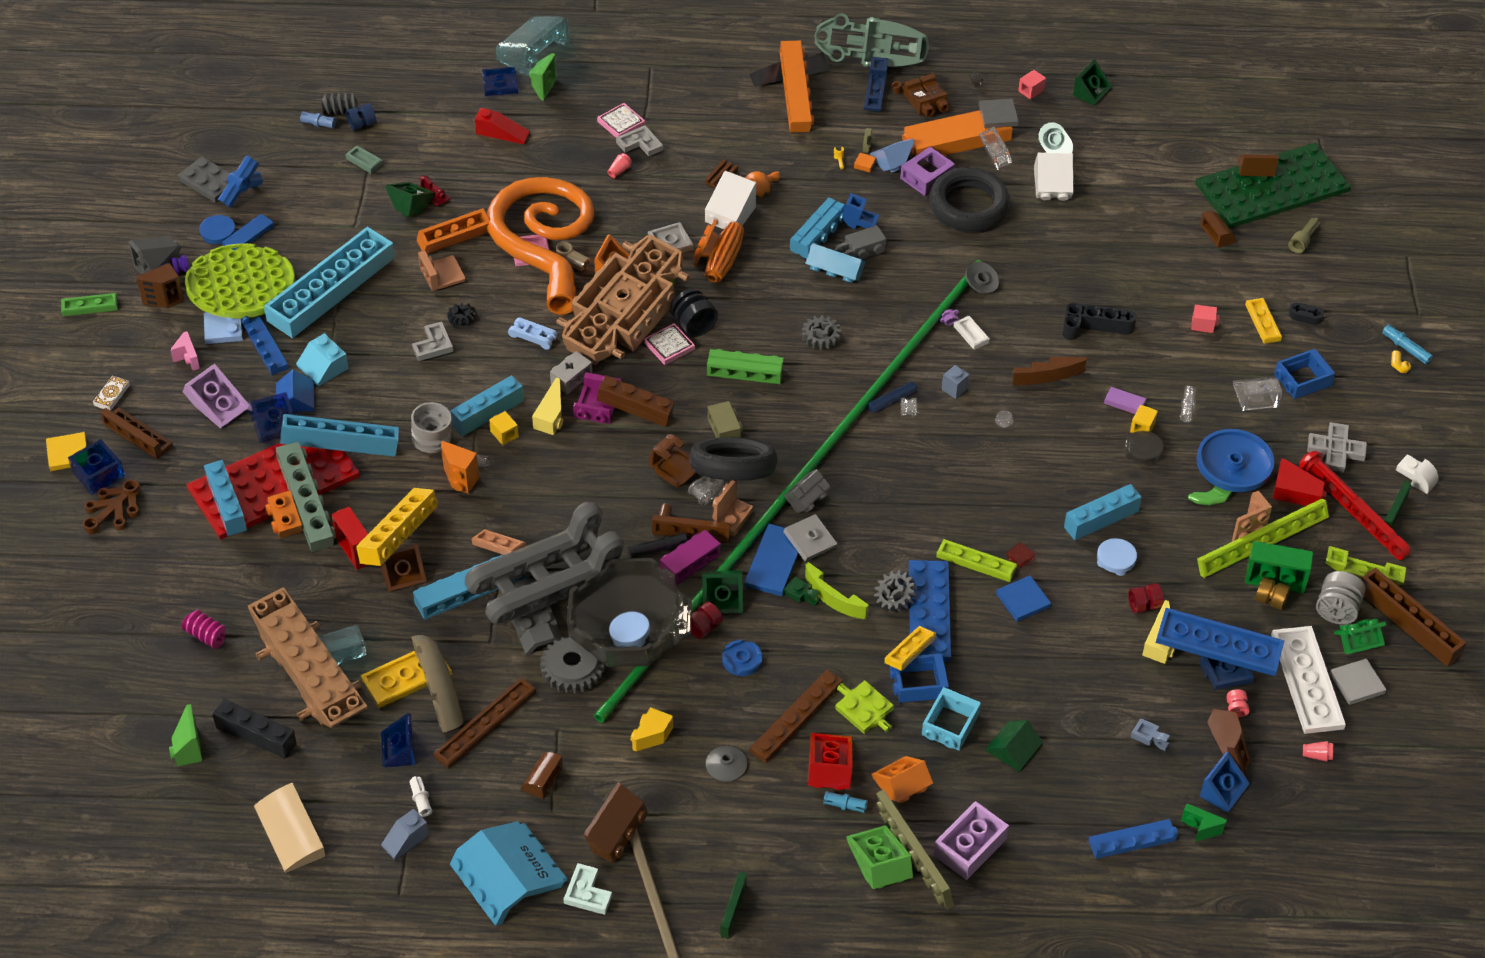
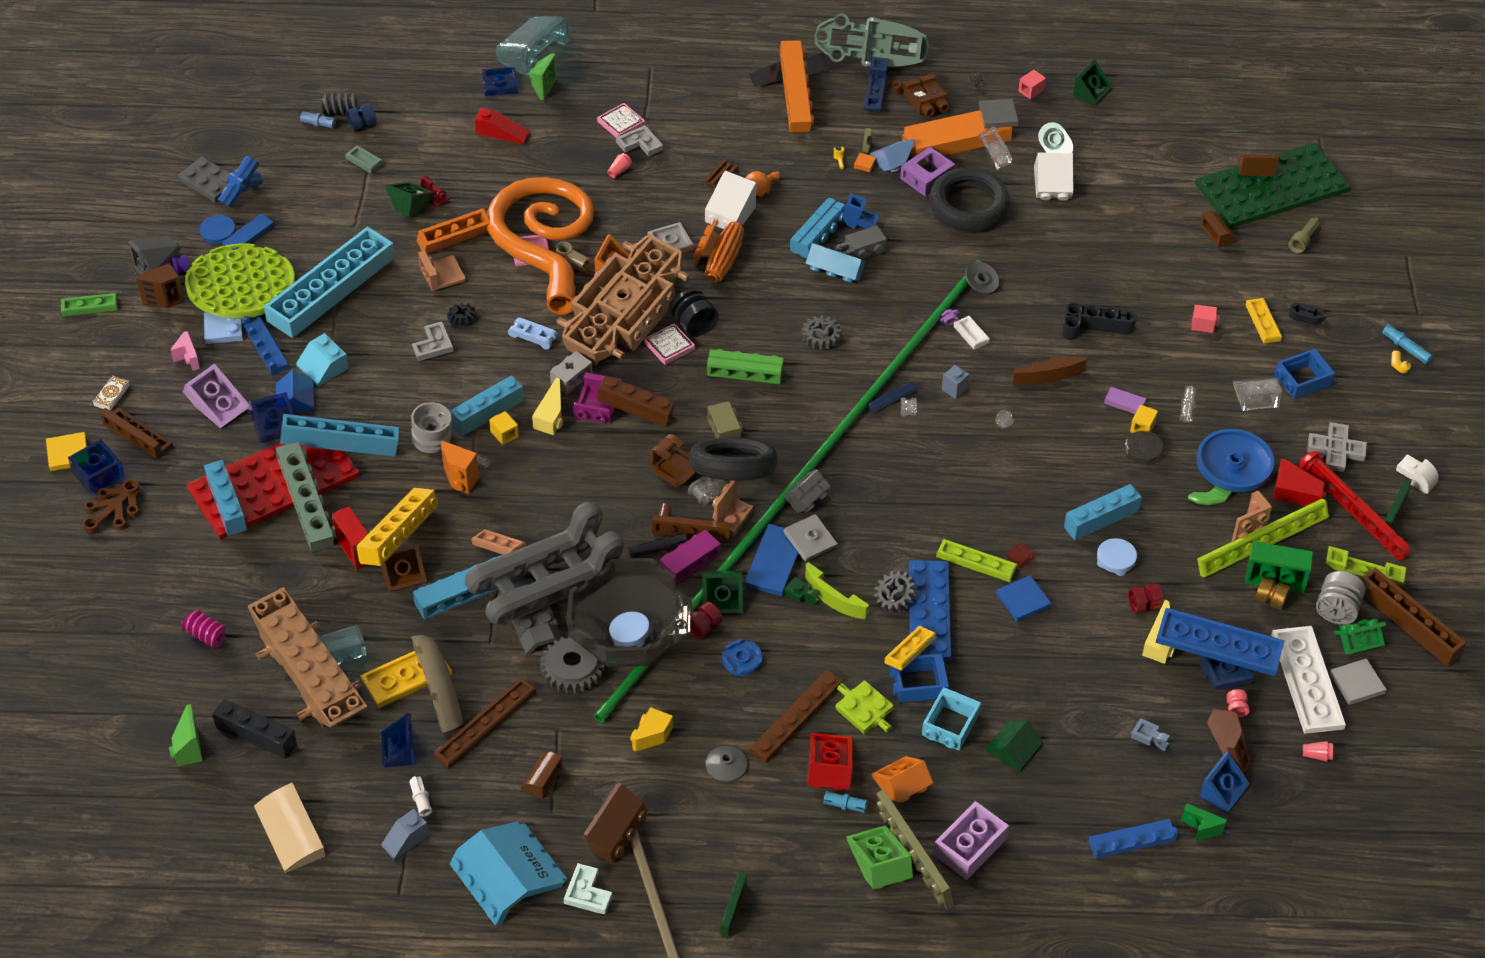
orange brick [265,491,302,539] -> none

